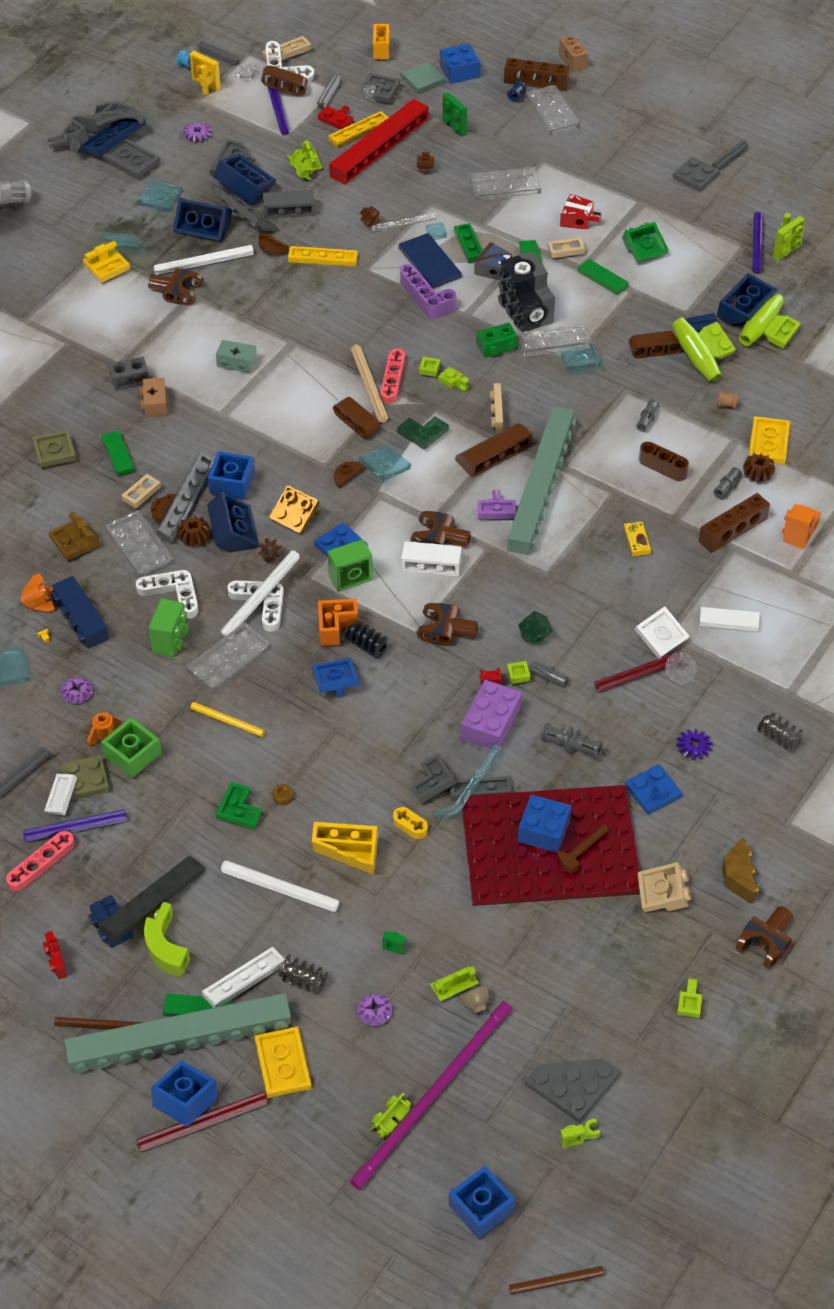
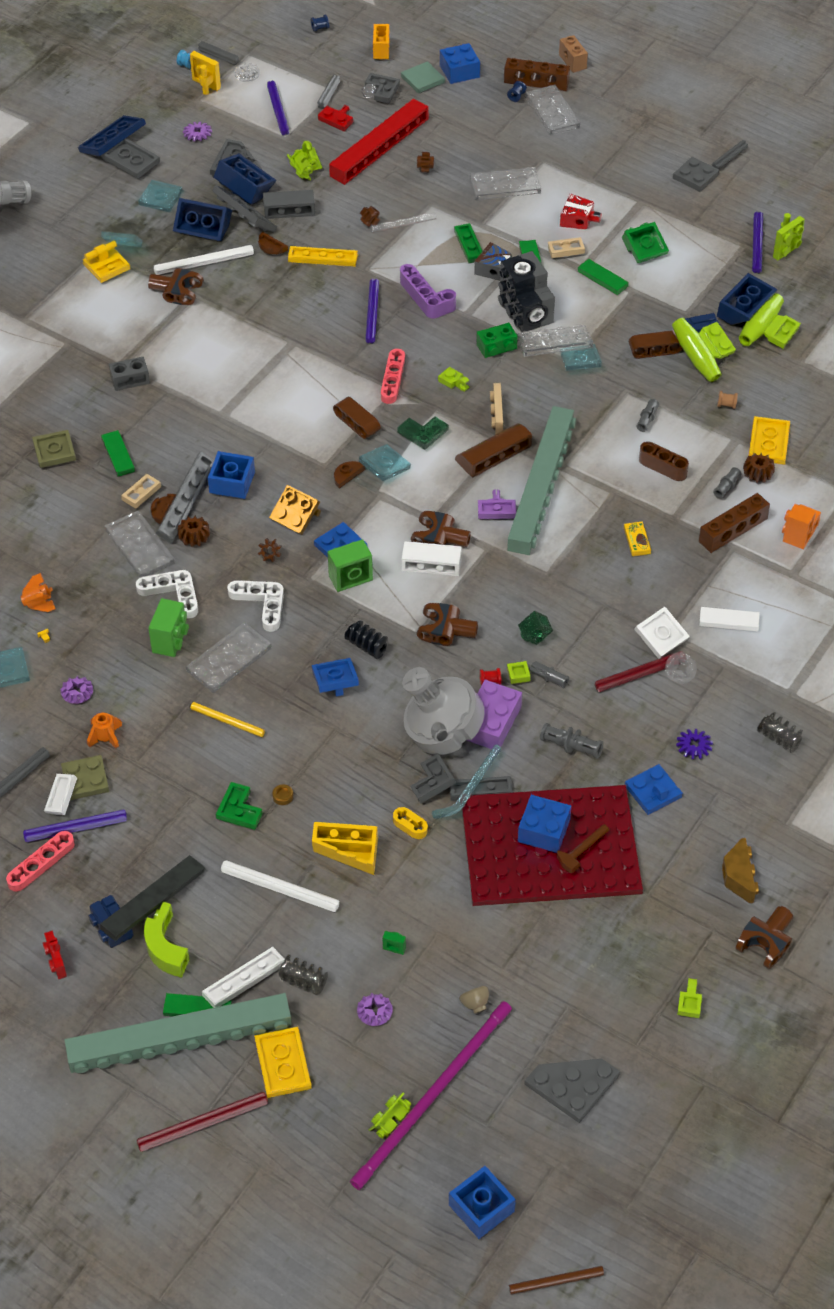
dark grey piece [47,101,144,152] -> none
pearl gold plate [48,511,101,561] -> none
dark blue brick [51,576,109,649] -> none
reddish brown bar [54,1017,144,1029] -> none
bright green brick [101,717,162,778] -> none
medium nougat brick [140,378,167,418] -> none
blue brick [151,1060,217,1127] -> none
dark blue slope [207,491,259,553] -> none
sand green brick [216,340,257,373] -> none
white axle [221,550,300,638] -> none
reddish brown beam [261,65,308,96] -> none
tan plate [262,36,311,64] -> none
white beam [266,41,314,82] -> none
orange brick [318,599,358,646] -> none
yellow tile [328,111,389,148] -> none
tan axle [351,344,388,424] -> none
dark blue tile [398,233,462,288] -> none
lime plate [419,357,440,377] -> none
clear light blue tile [426,222,447,240] -> none
lime hinge [430,966,479,1002] -> none
green plate [442,92,467,137] -> none
lime plate [559,1119,600,1148] -> none
tan plate [638,862,691,912] -> none
none -> dark blue bush [310,14,330,32]
none -> dark purple axle [366,279,379,344]
none -> light grey piece [402,667,484,755]

